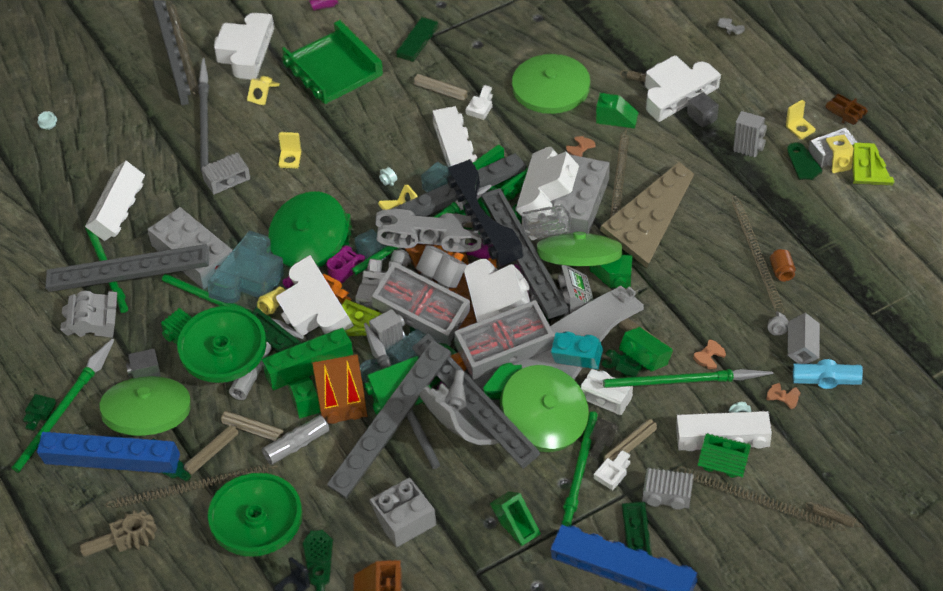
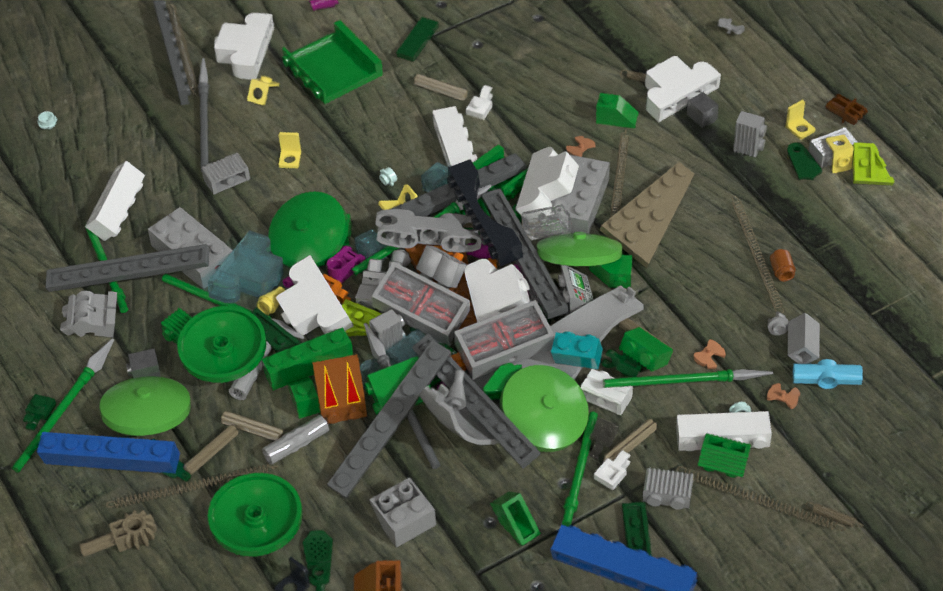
bright green dish [512,54,590,114] -> none

